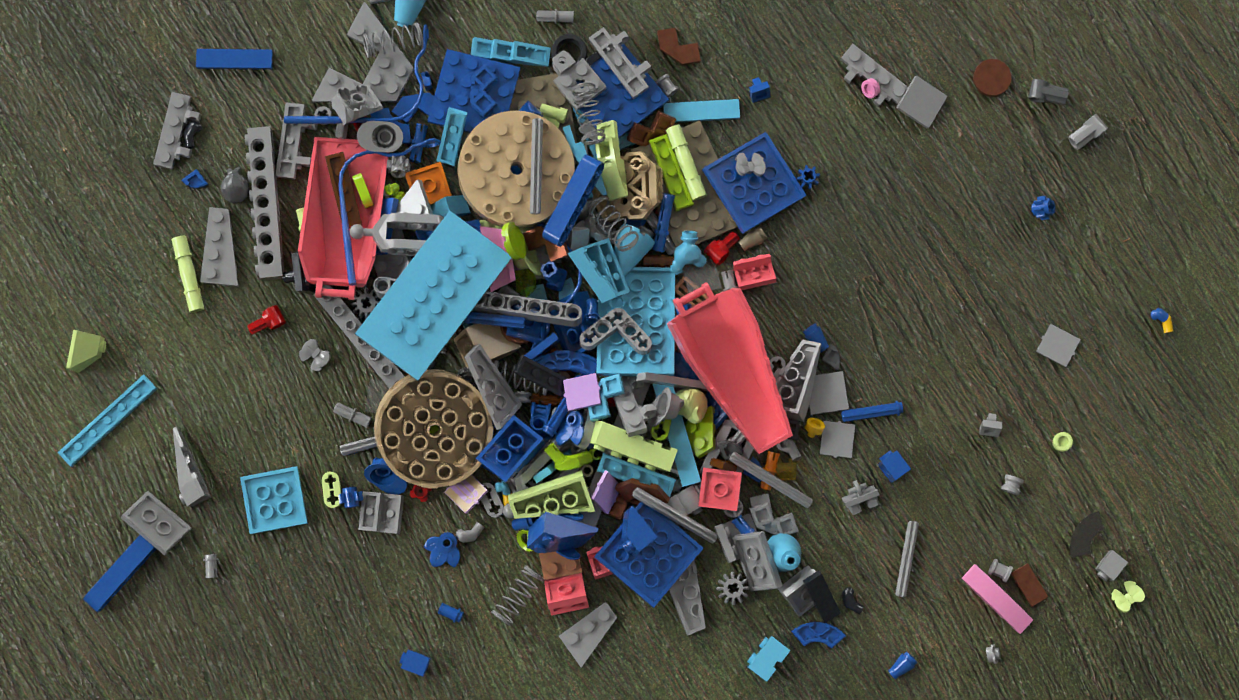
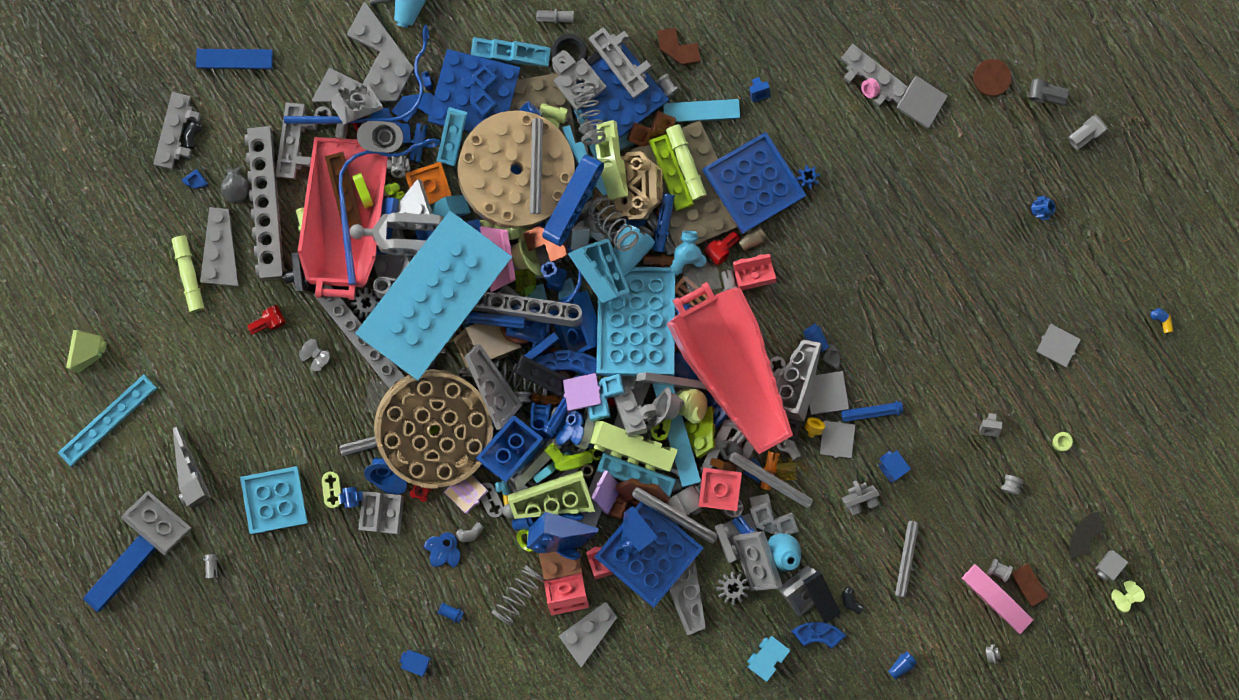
light grey axle [333,402,372,428] -> none
light grey piece [362,22,423,58] -> none
lime tile [501,222,526,260] -> none
light grey beam [580,308,652,355] -> none
blue pin [584,298,600,324] -> none
light grey piece [735,153,766,177] -> none

